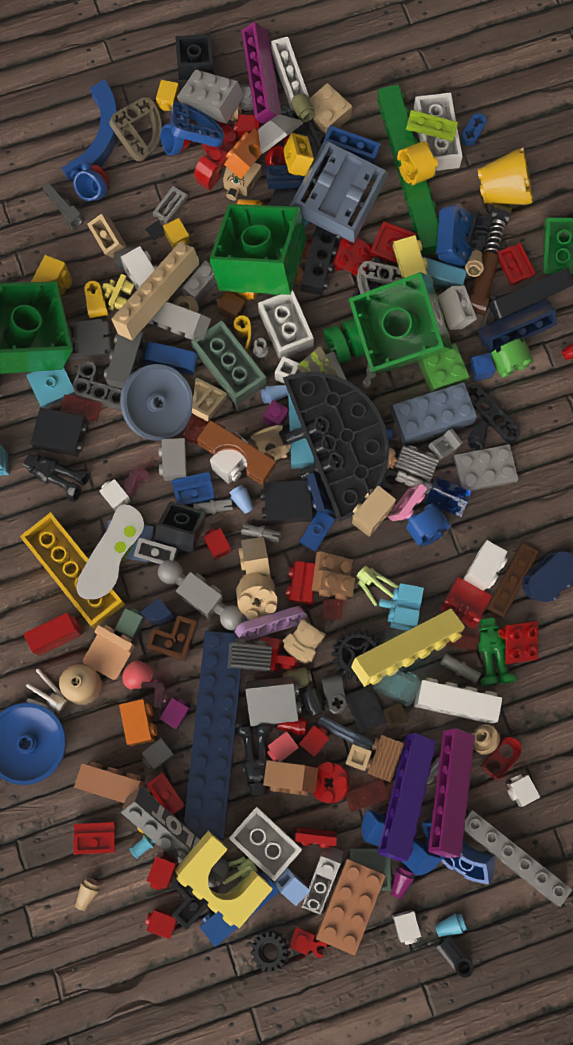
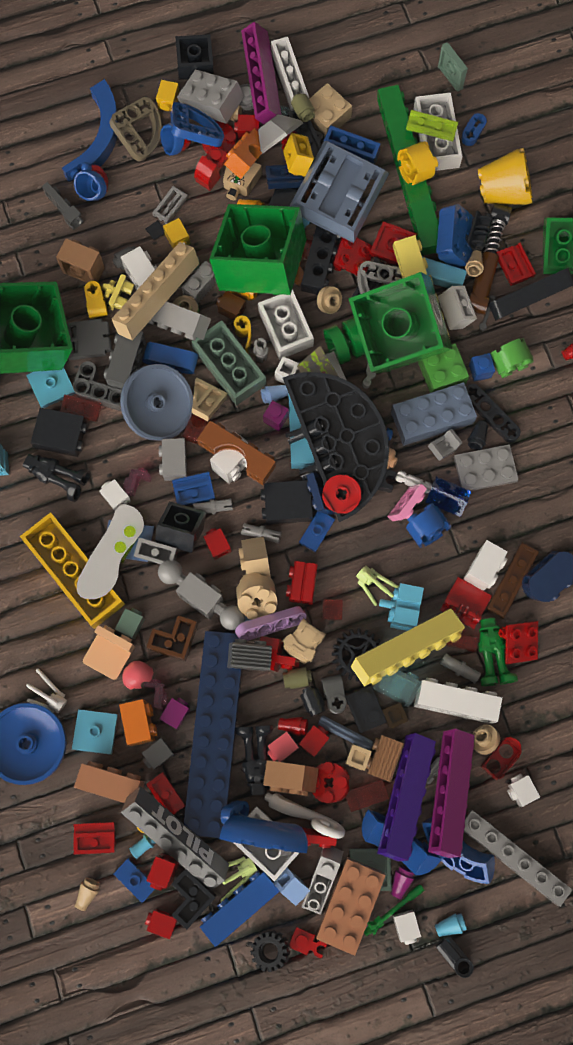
red brick [24,613,83,656] -> none
yellow slope [31,255,72,295] -> none
tan cylinder [59,664,102,705] -> none
tan brick [87,214,127,258] -> none
dark blue brick [141,598,175,625] -> none
light yellow arch [175,830,273,929] -> none
light blue cone [229,485,254,514] -> none
brick [245,676,302,726] -> none
tan piece [251,425,291,461] -> none
red hair [265,145,287,166] -> none
medium nougat plate [312,552,355,600] -> none
tan brick [352,486,396,537] -> none
light grey brick [394,445,439,483] -> none
dark blue brick [478,300,557,353] -> none
none -> medium nougat brick [56,239,105,283]
none -> medium azure plate [72,709,118,755]
none -> blue plate [114,858,155,903]
none -> blue brick [219,815,308,853]
none -> blue beam [221,800,249,824]
none -> white plant [265,792,345,839]
none -> tan plate [317,286,342,314]
none -> red plate [322,474,362,514]
none -> green piece [364,884,425,936]
none -> sand green tile [438,42,468,92]

